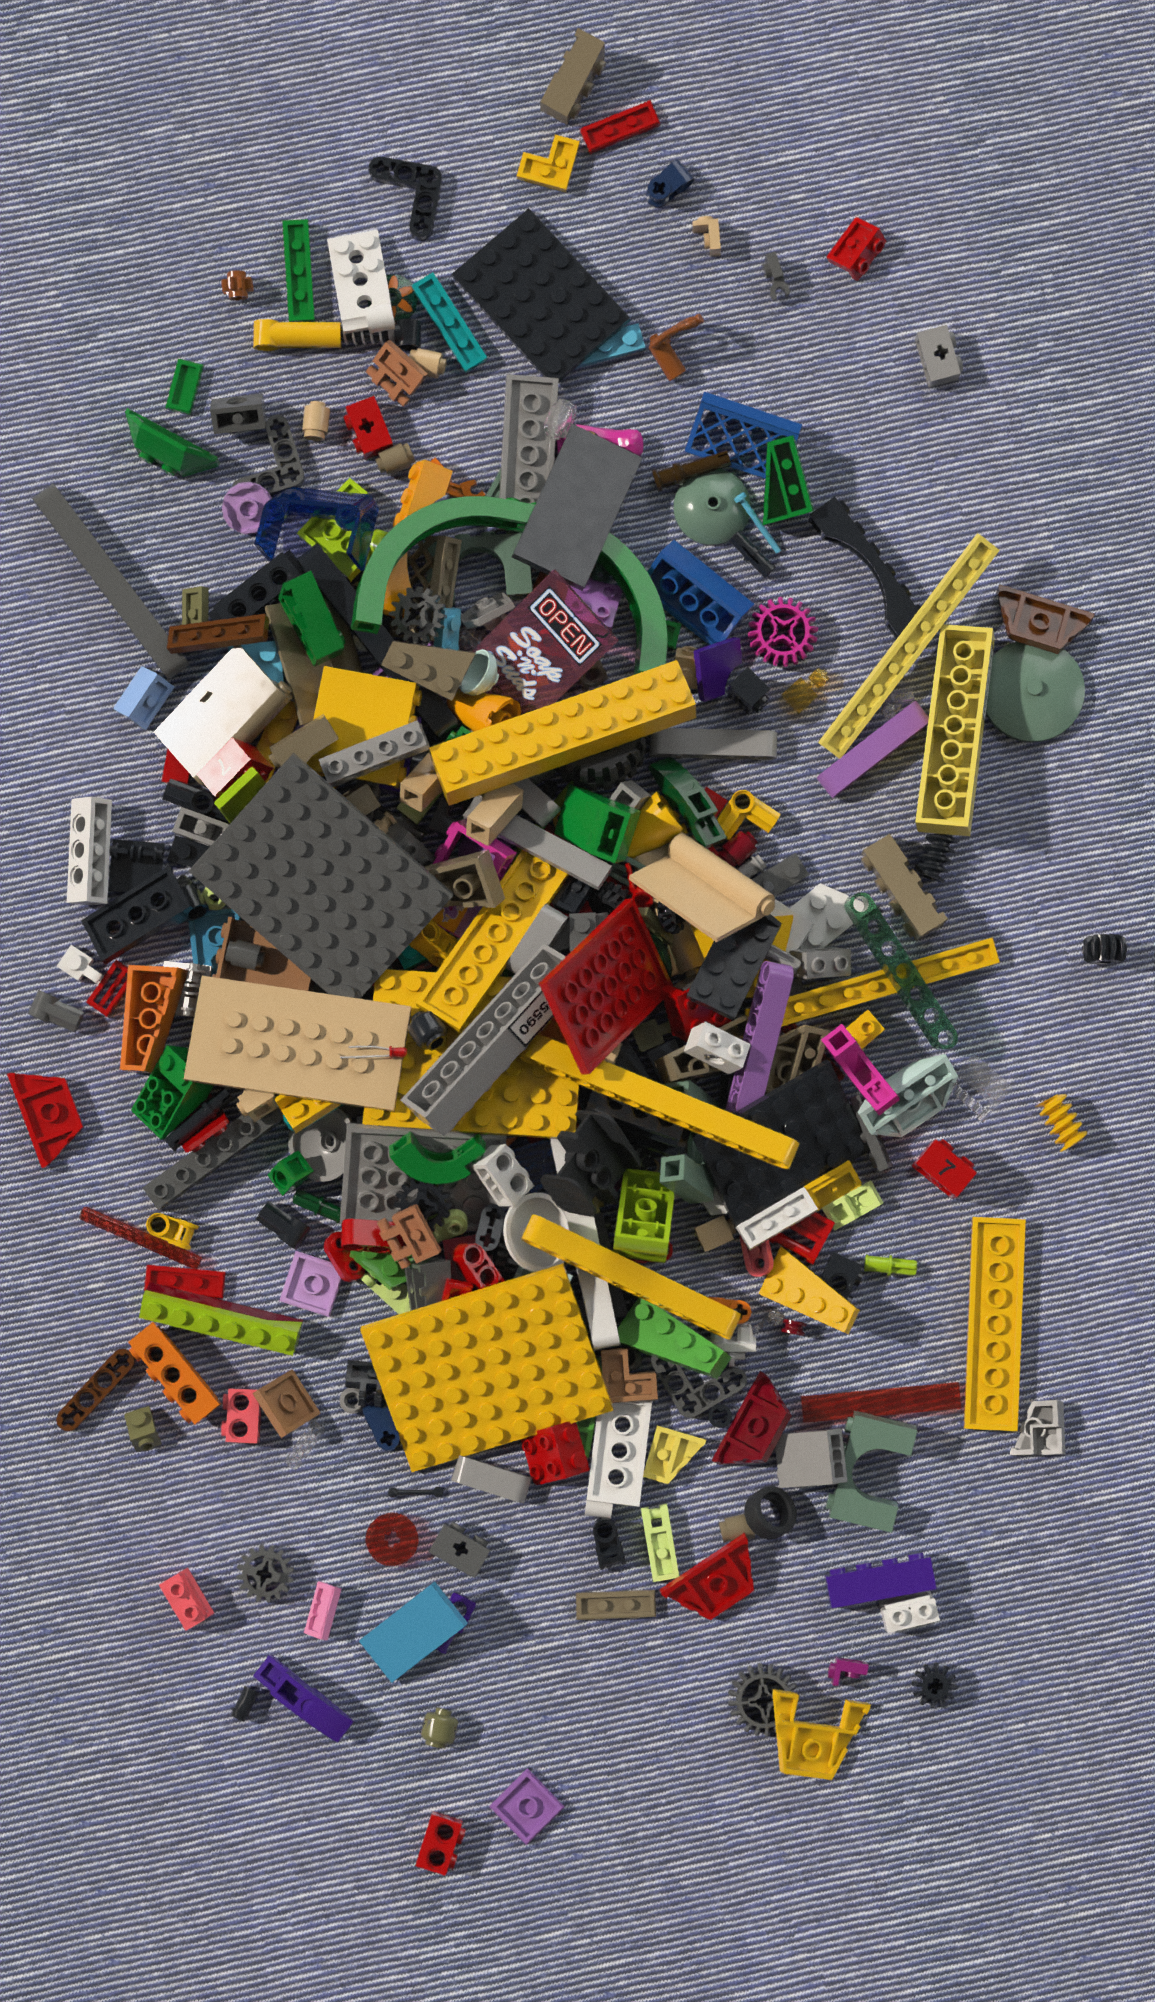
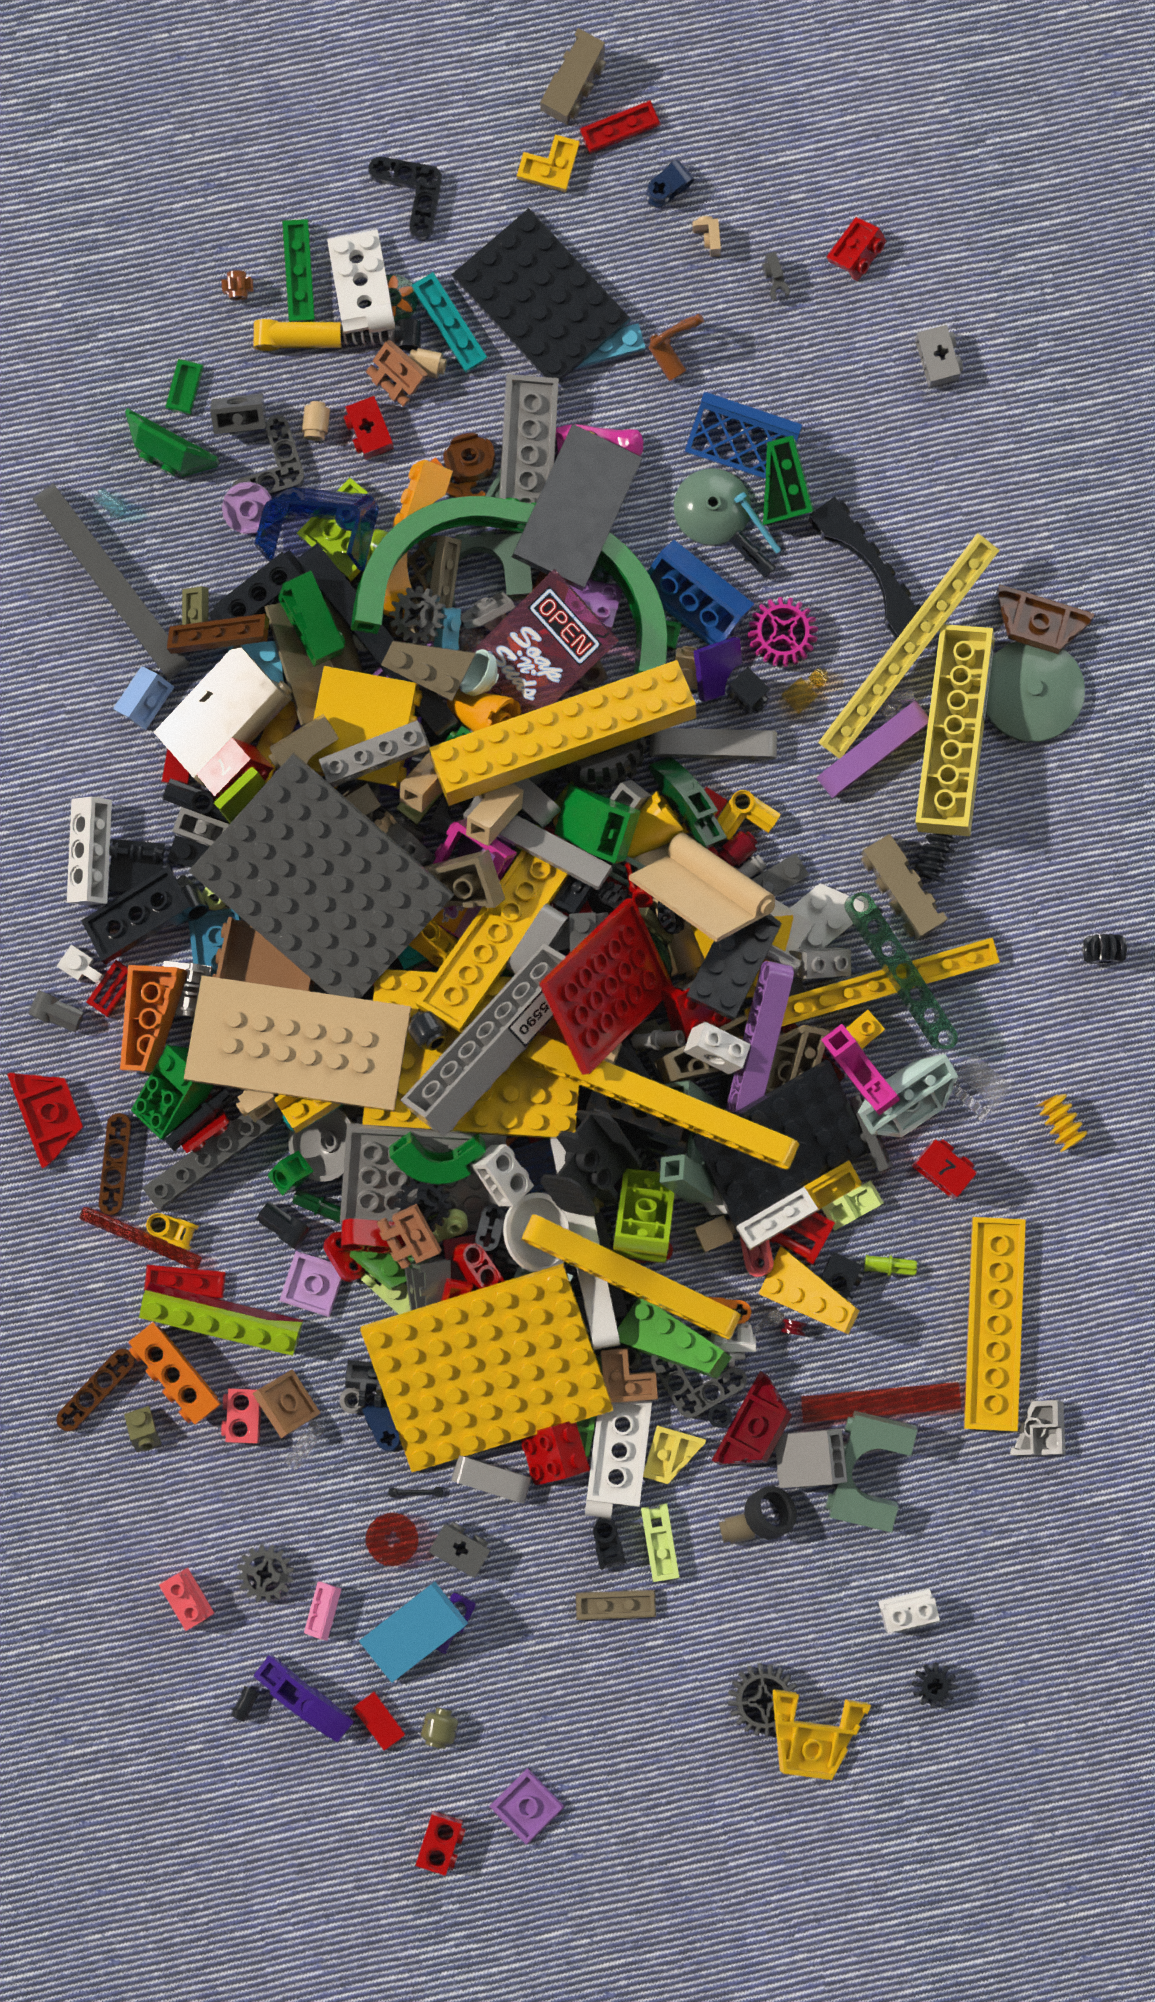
dark grey brick [225,939,266,971] -> none
piece [340,1046,408,1059] -> none
dark tan brick [375,443,416,476] -> none
clear brick [543,399,577,440] -> none
dark brown pin [652,450,732,492] -> none
red wing [659,1533,754,1620] -> none
dark purple brick [824,1552,937,1608] -> none
magenta bracket [827,1656,869,1686] -> none
none -> clear light blue pin [93,488,127,519]
none -> reddish brown beam [99,1113,132,1215]
none -> red tile [352,1691,406,1751]
none -> reddish brown plate [443,433,496,483]
none -> light grey pin [631,1030,685,1051]

